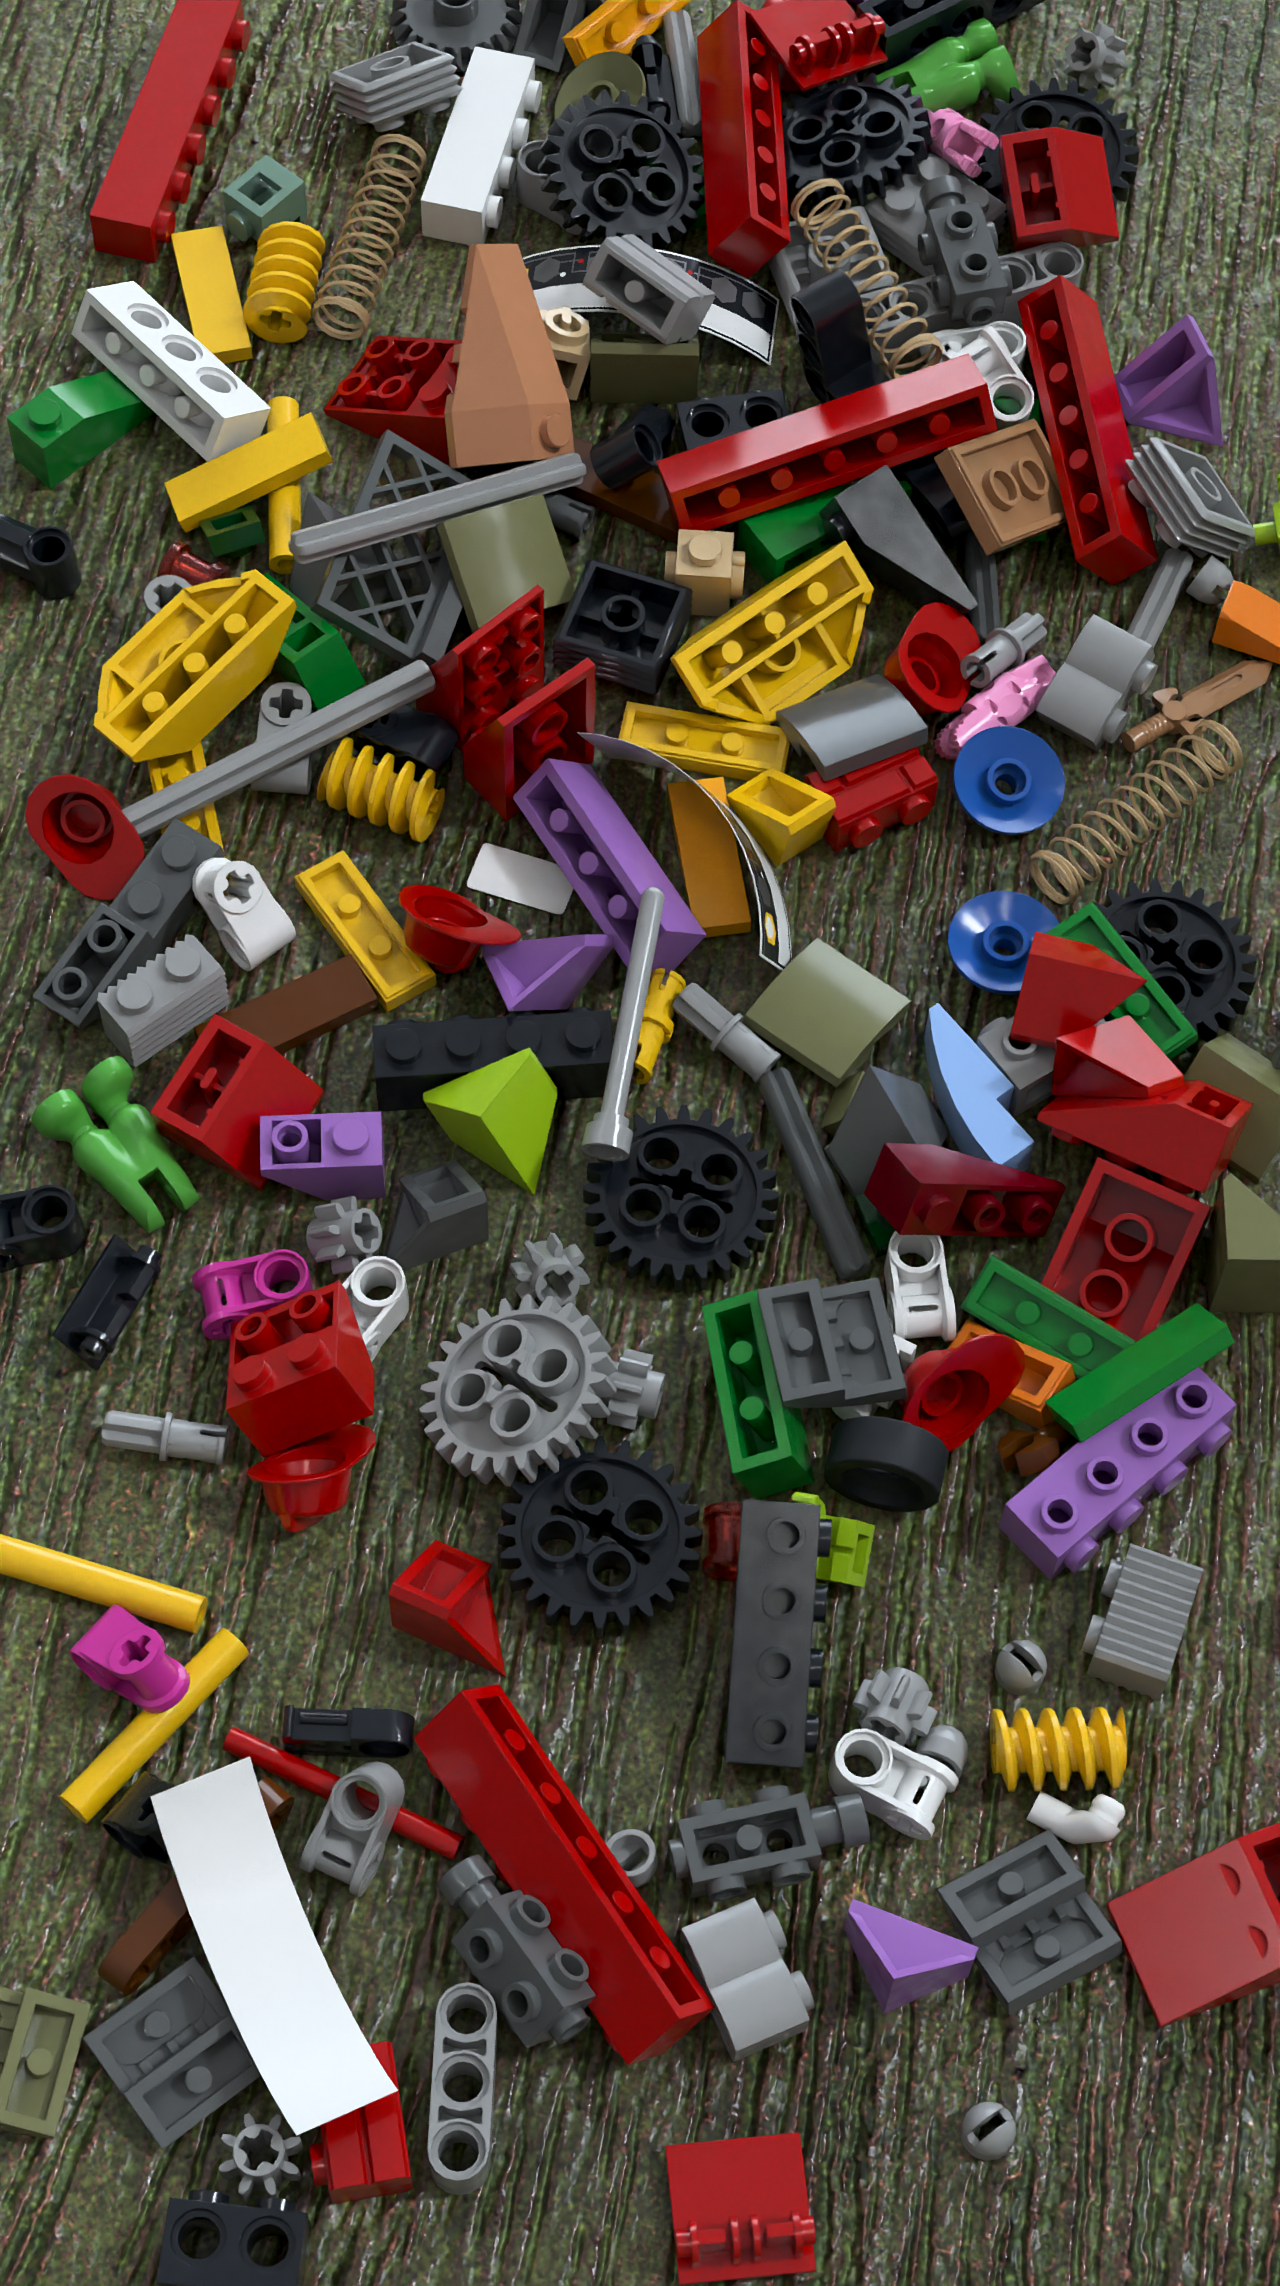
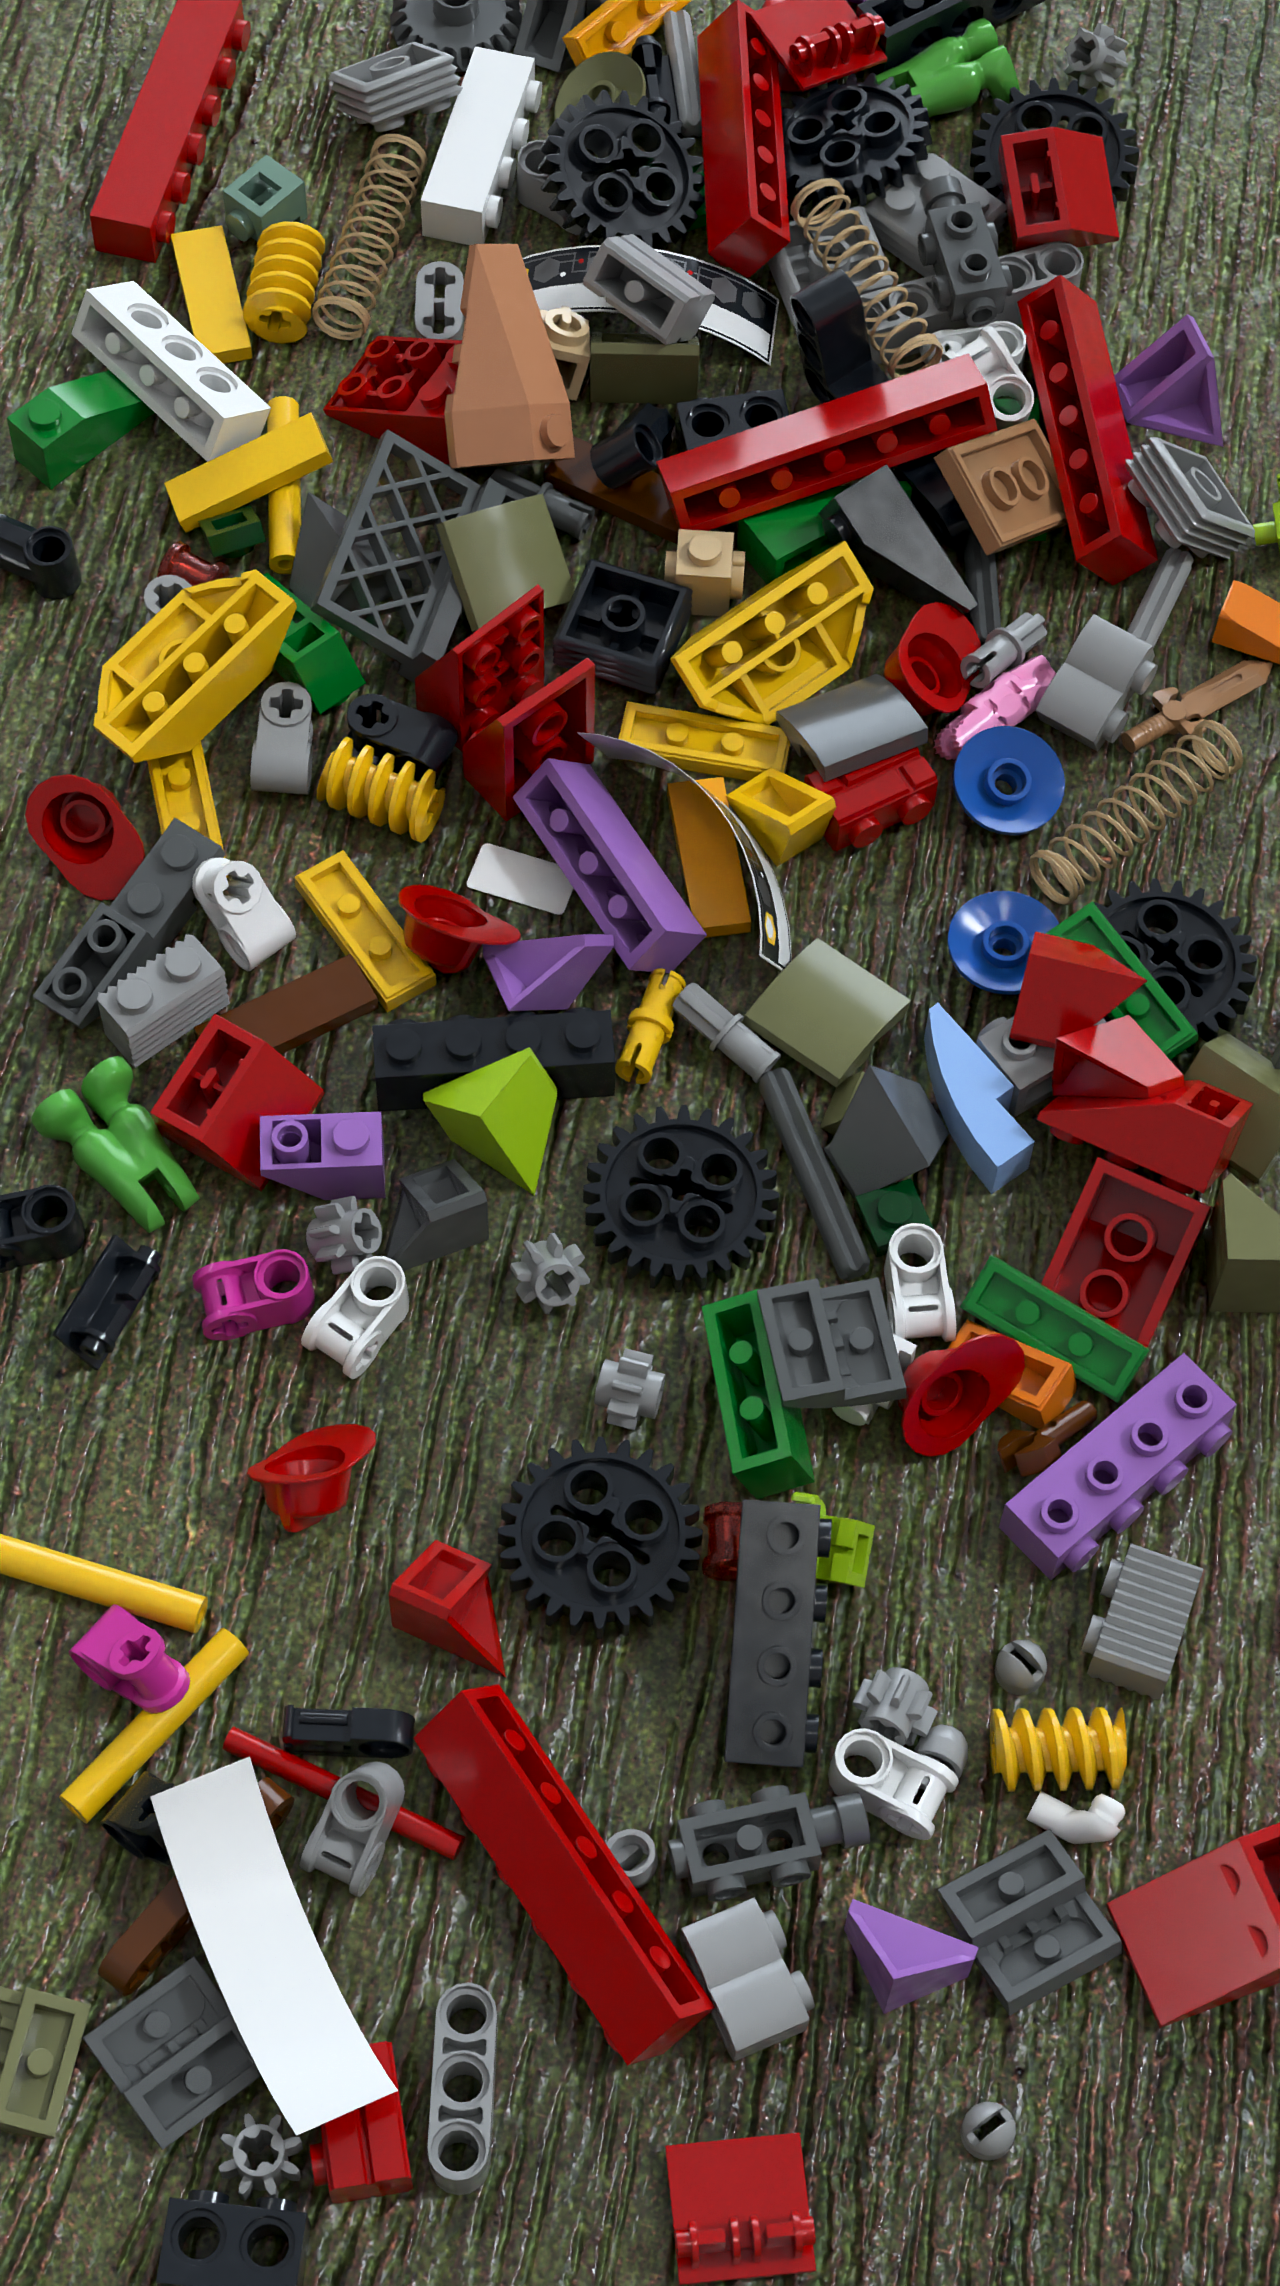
light grey axle [101,1410,229,1465] -> none
light grey axle [122,660,436,838] -> none
red slope [226,1281,374,1457] -> none
light grey axle [288,452,586,564] -> none
light grey gear [419,1294,617,1487] -> none
dark grey brick [438,1854,597,2048] -> none
light grey piece [581,887,665,1161] -> none
black tyre [824,1416,949,1512] -> none
dark red slope [864,1143,1066,1237] -> none
bright pink hinge [926,107,999,178] -> none
green tile [1044,1303,1235,1443] -> none
light grey hinge [1185,556,1234,605] -> none
none -> light grey beam [415,261,464,340]

